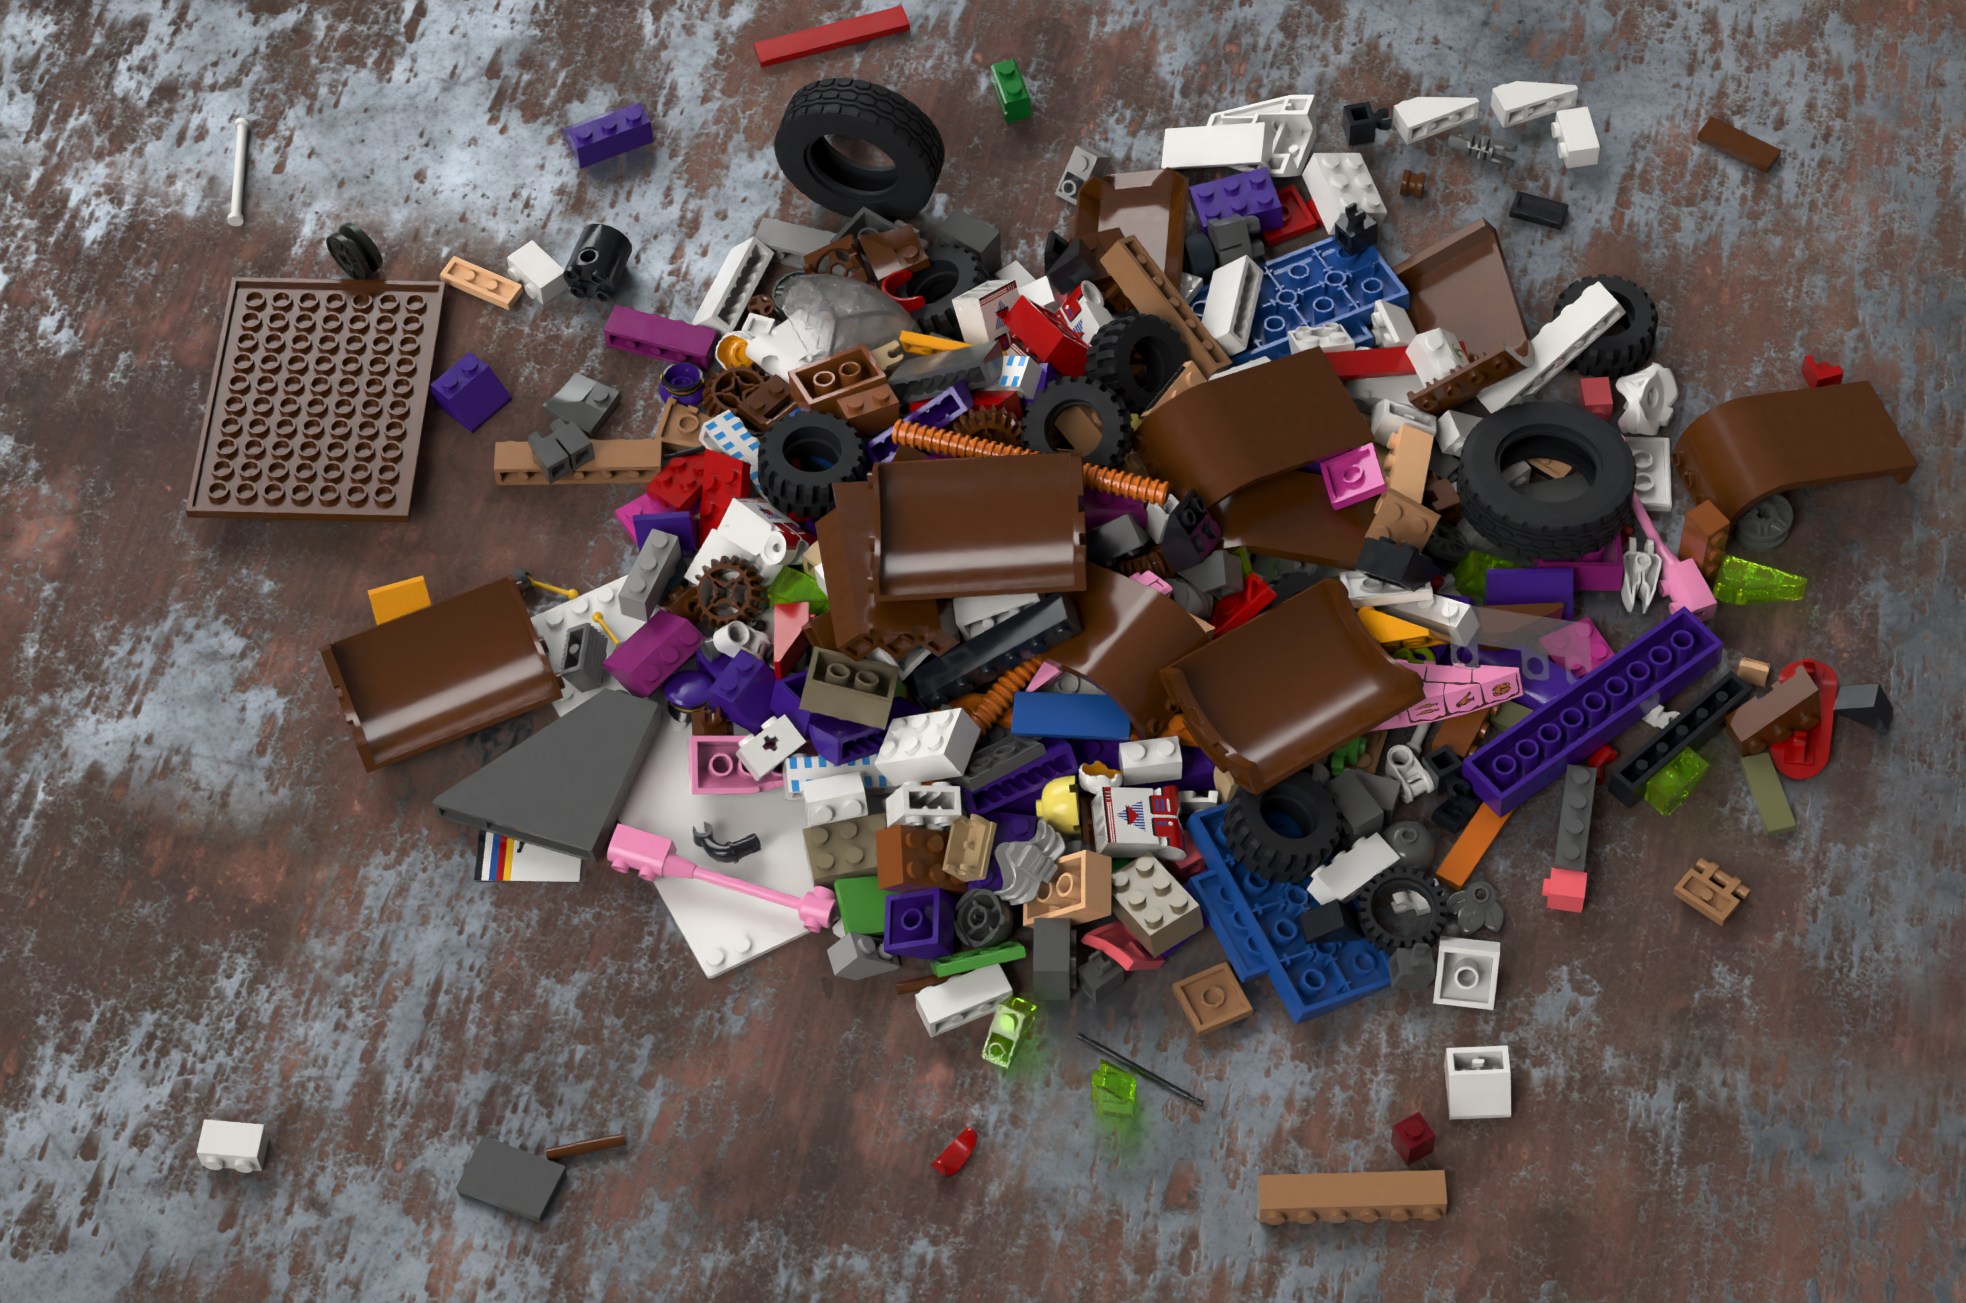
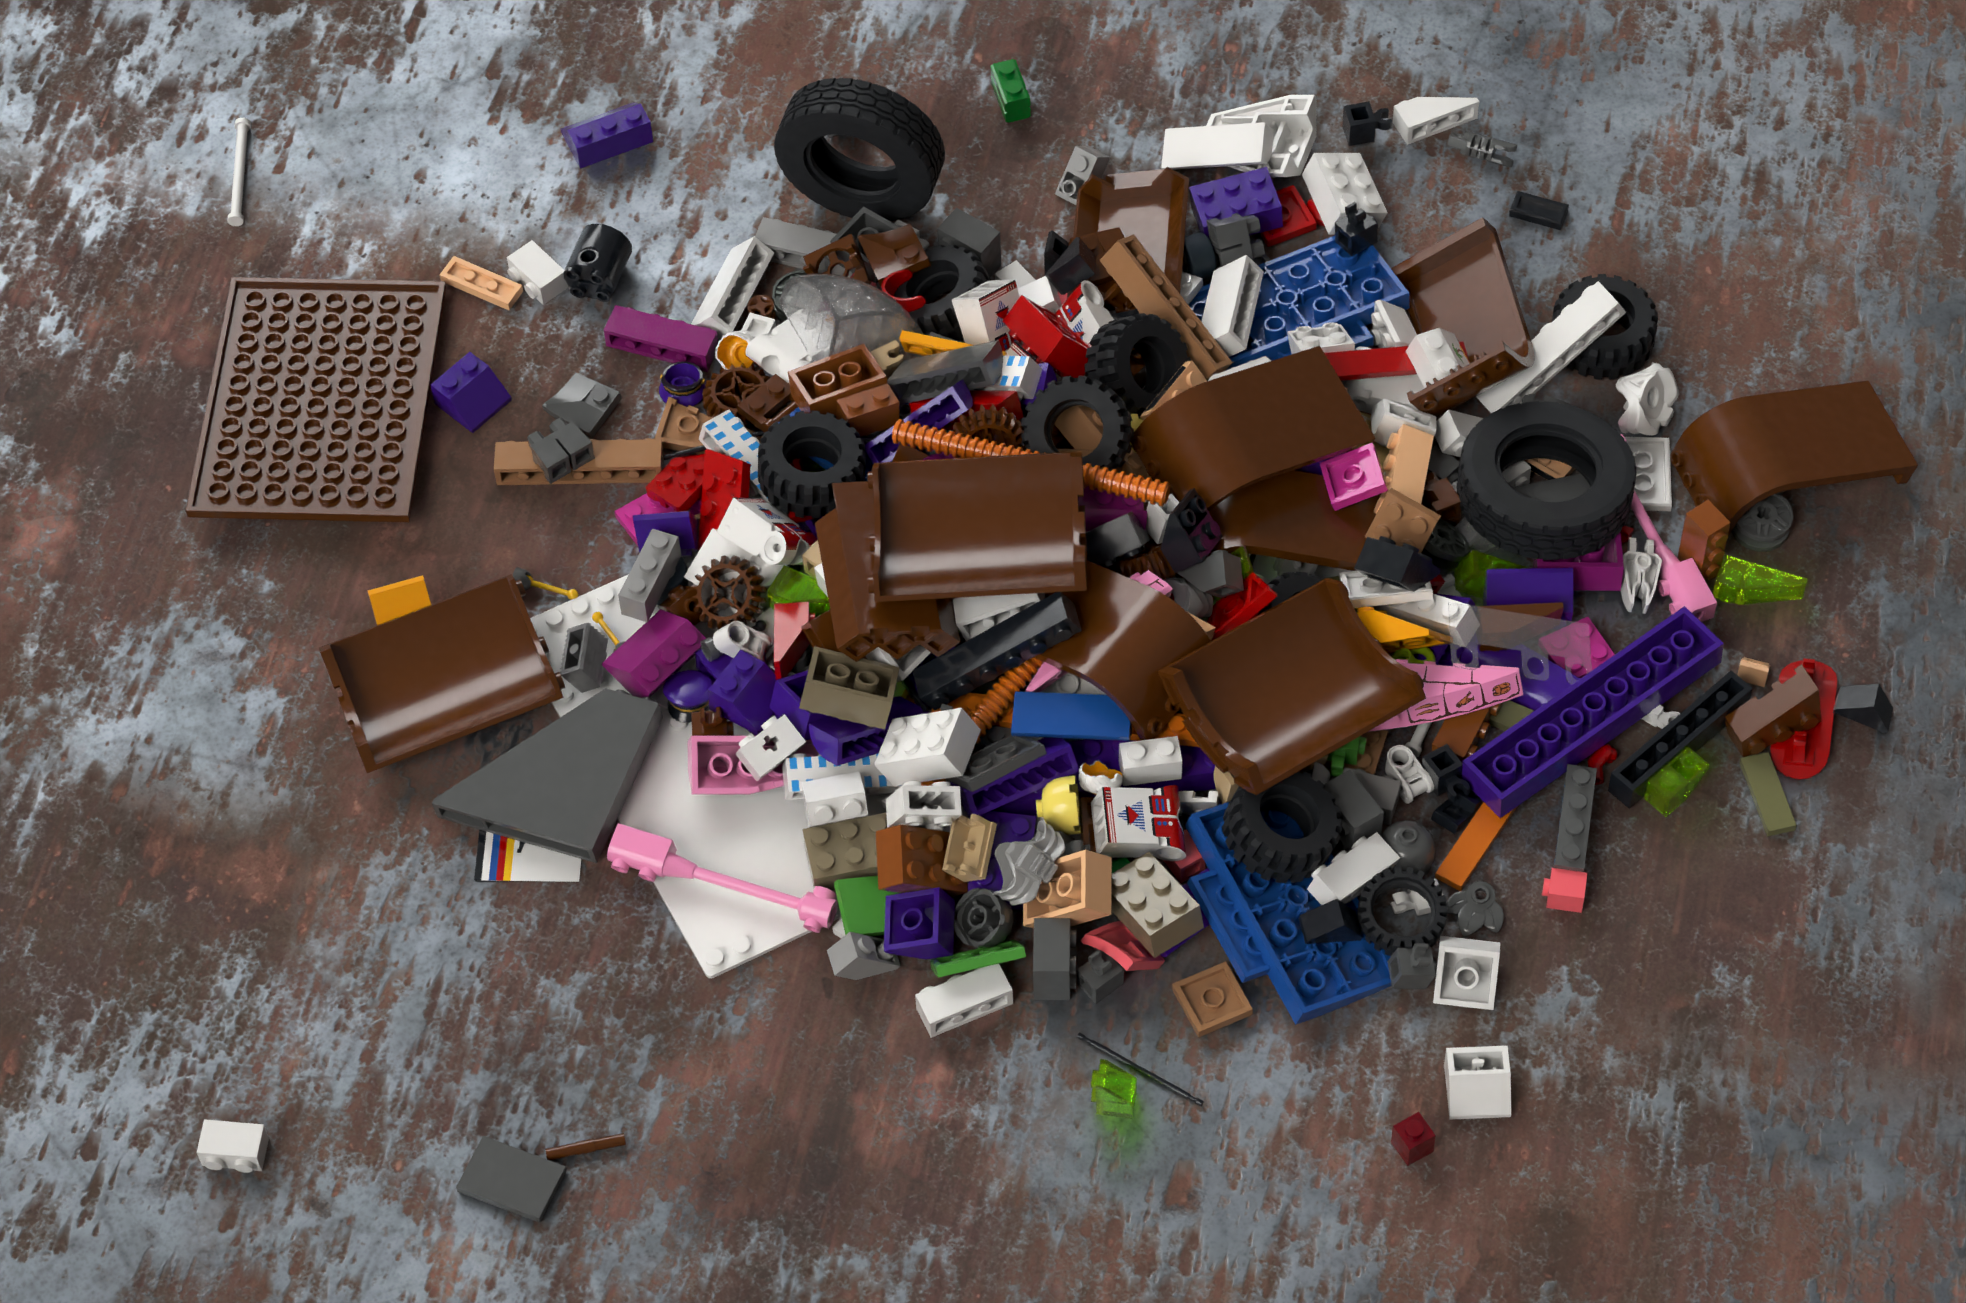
pearl dark grey wheel [326,222,383,280] -> none
black piece [692,822,761,864] -> none
red tile [753,5,910,68] -> none
reddish brown piece [896,970,973,995] -> none
red helmet [930,1127,978,1178] -> none
clear neon green slope [981,995,1038,1069] -> none
medium nougat brick [1257,1170,1447,1225] -> none
reddish brown wheel [1400,169,1426,199] -> none
white slope [1491,81,1578,128] -> none
white brick [1551,107,1600,169] -> none
coral brick [1578,377,1613,420] -> none
medium nougat plate [1673,858,1751,926] -> none
reddish brown tile [1697,116,1781,173] -> none
red panel [1801,354,1844,388] -> none

